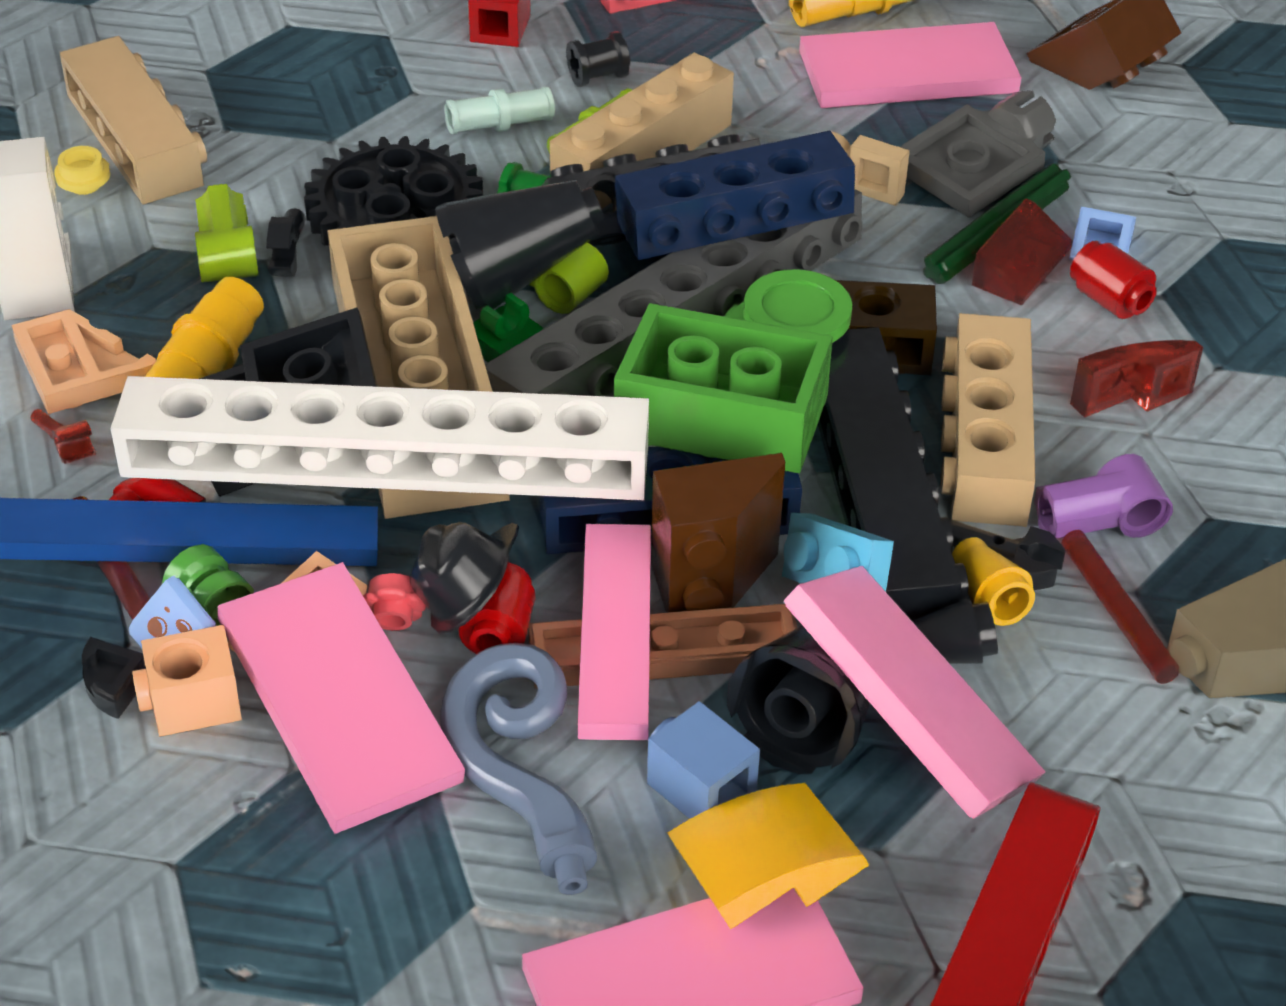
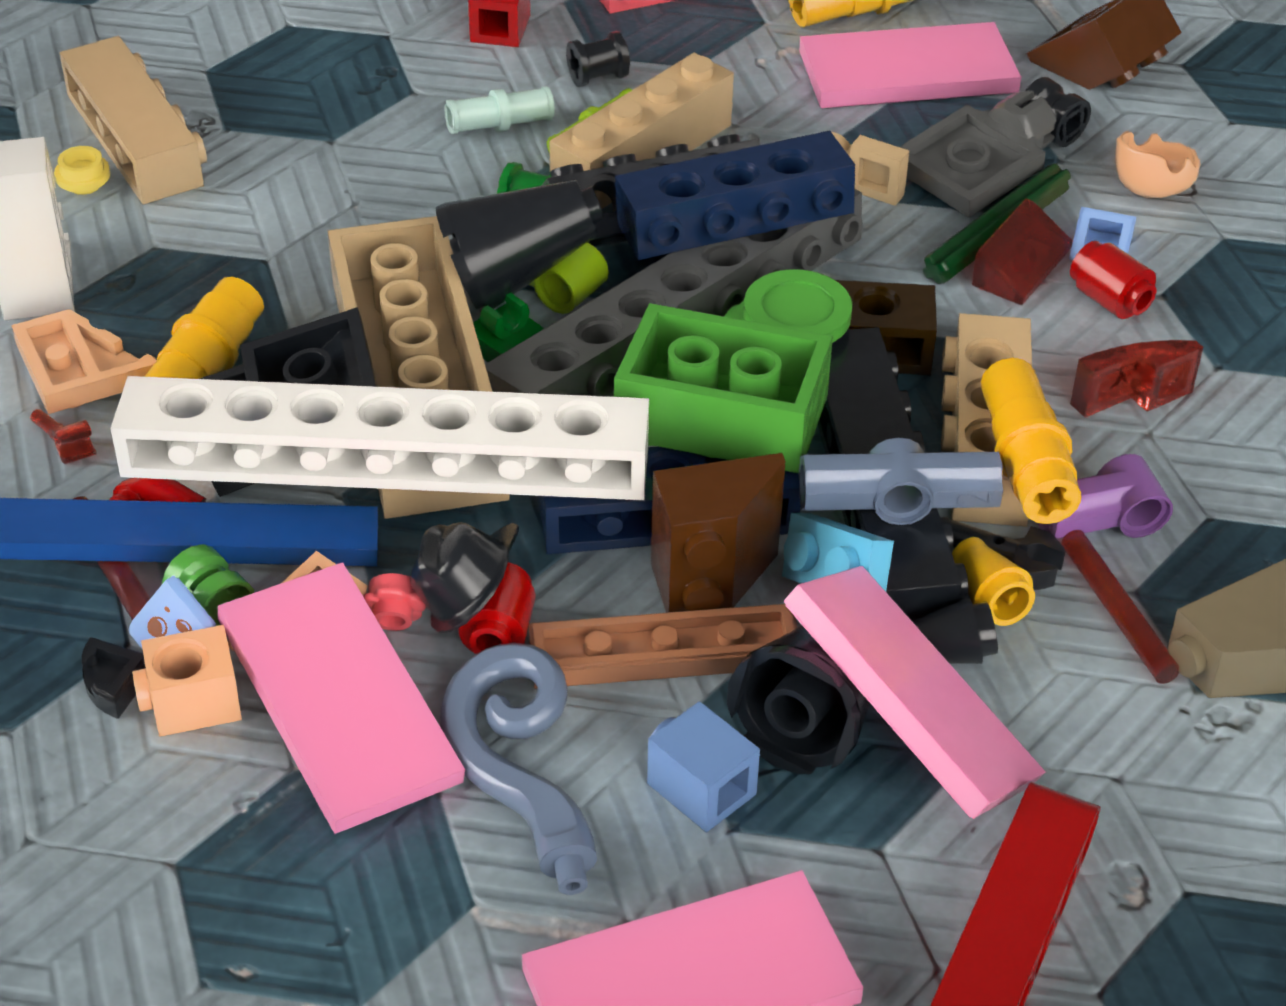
lime piece [195,184,259,283] -> none
black bar [266,208,306,277] -> none
black gear [304,136,483,246] -> none
bright pink tile [578,524,651,740] -> none
yellow slope [667,783,869,929] -> none
none -> sand blue piece [799,438,1003,525]
none -> yellow piece [981,358,1081,524]
none -> black wheel [1019,77,1091,147]
none -> light nougat hair [1115,131,1200,198]

